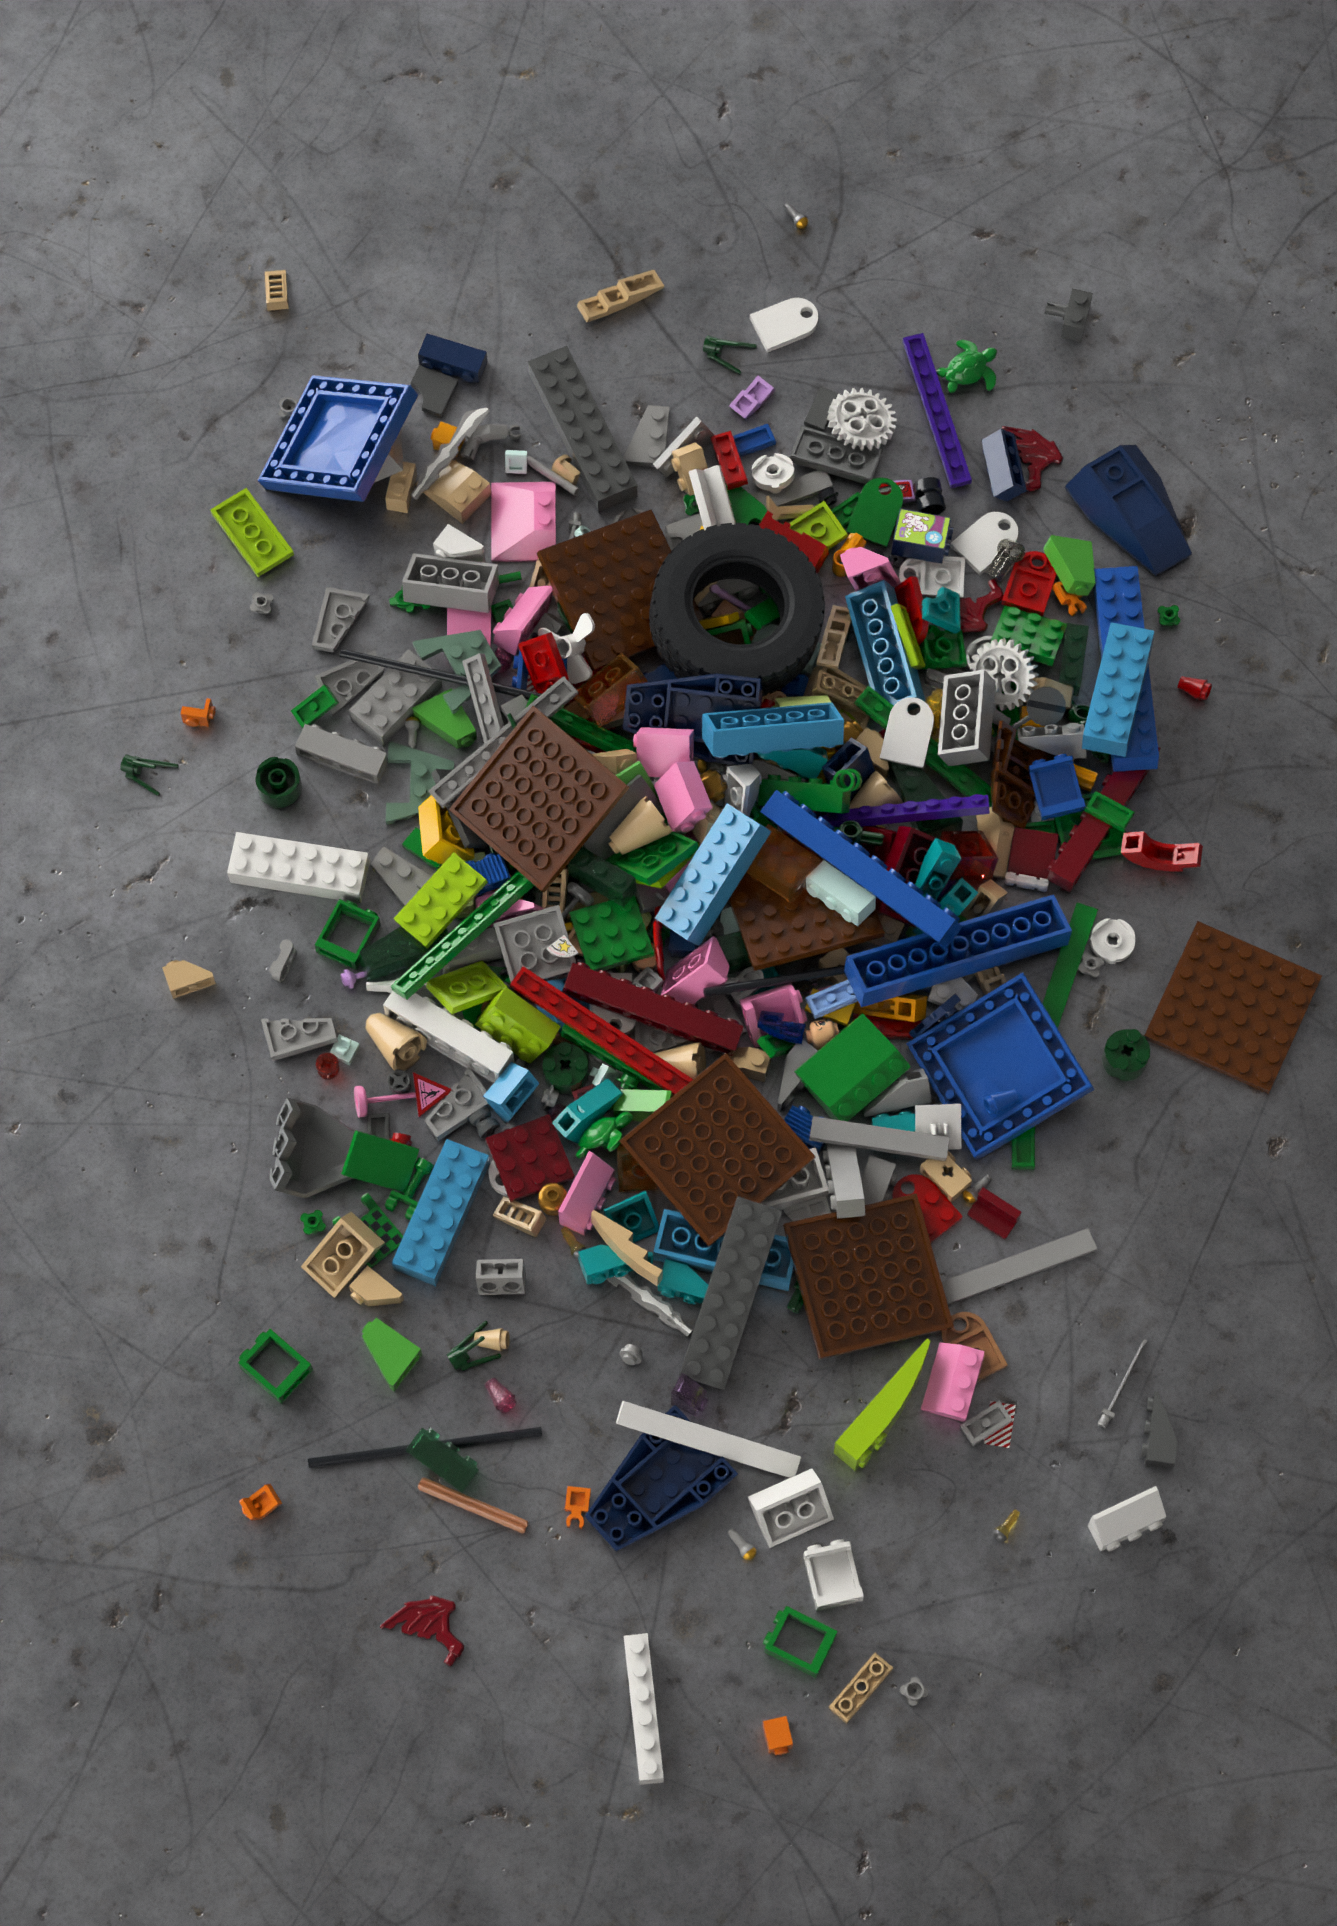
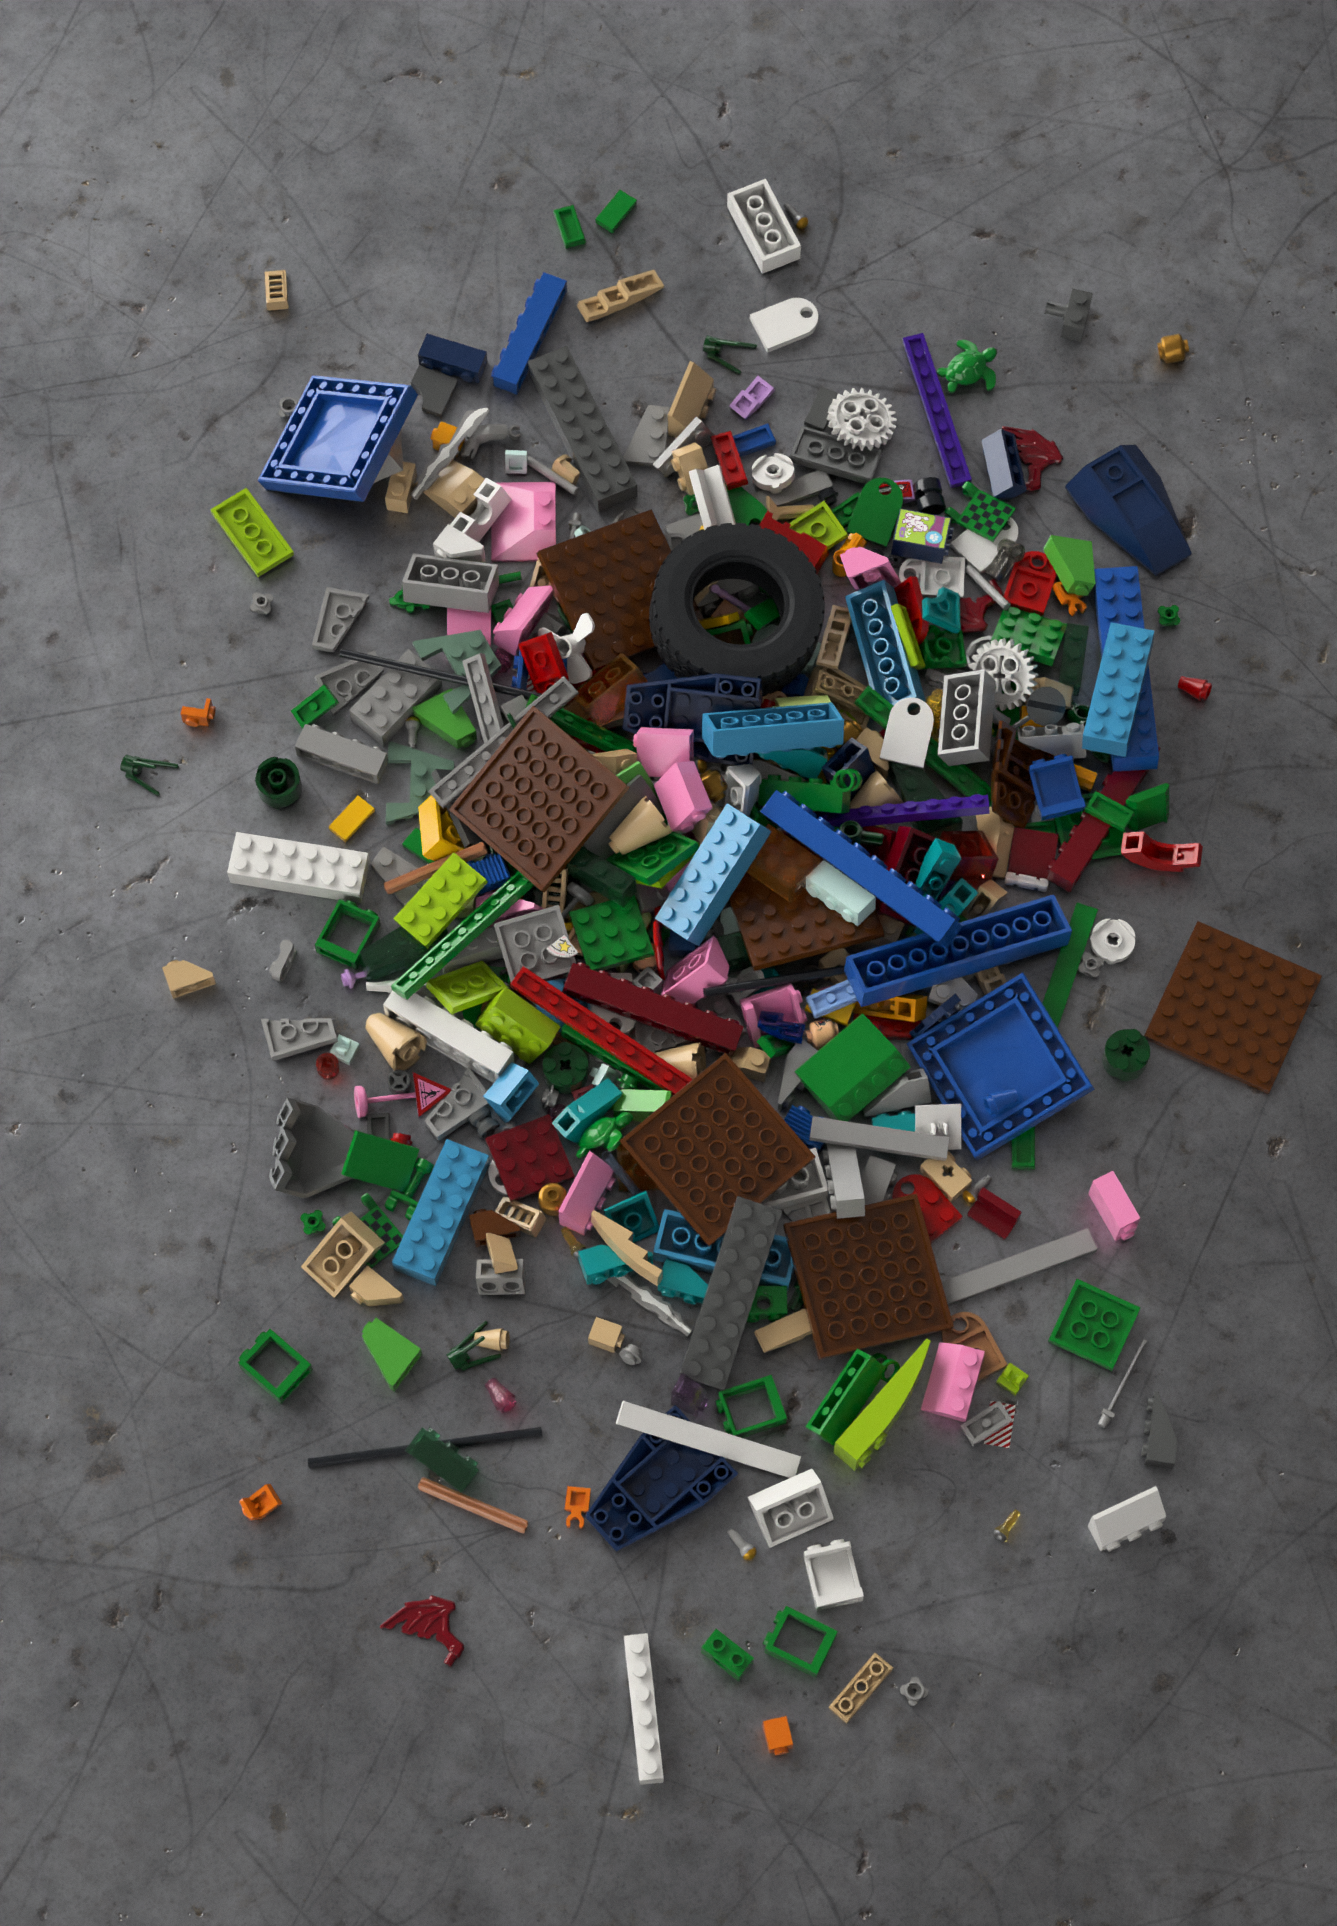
none -> yellow tile [329,796,375,843]
none -> nougat axle [384,842,488,894]
none -> white arch [450,478,512,542]
none -> reddish brown slope [469,1209,521,1247]
none -> tan slope [486,1233,518,1274]
none -> blue brick [491,272,567,395]
none -> green tile [553,205,586,249]
none -> tan brick [588,1317,625,1353]
none -> green tile [595,190,637,233]
none -> sand blue piece [602,1151,641,1196]
none -> tan slope [668,361,716,438]
none -> green brick [701,1629,754,1682]
none -> green window [715,1375,787,1438]
none -> white brick [727,179,801,274]
none -> green brick [746,1286,787,1323]
none -> tan slope [754,1309,812,1353]
none -> green hinge [806,1349,900,1447]
none -> green flag [944,481,1016,542]
none -> light grey bar [965,565,1011,610]
none -> lime tile [996,1363,1029,1396]
none -> green plate [1048,1279,1141,1371]
none -> bright pink brick [1089,1171,1140,1241]
none -> green slope [1125,783,1169,832]
none -> pearl gold head [1157,334,1189,364]

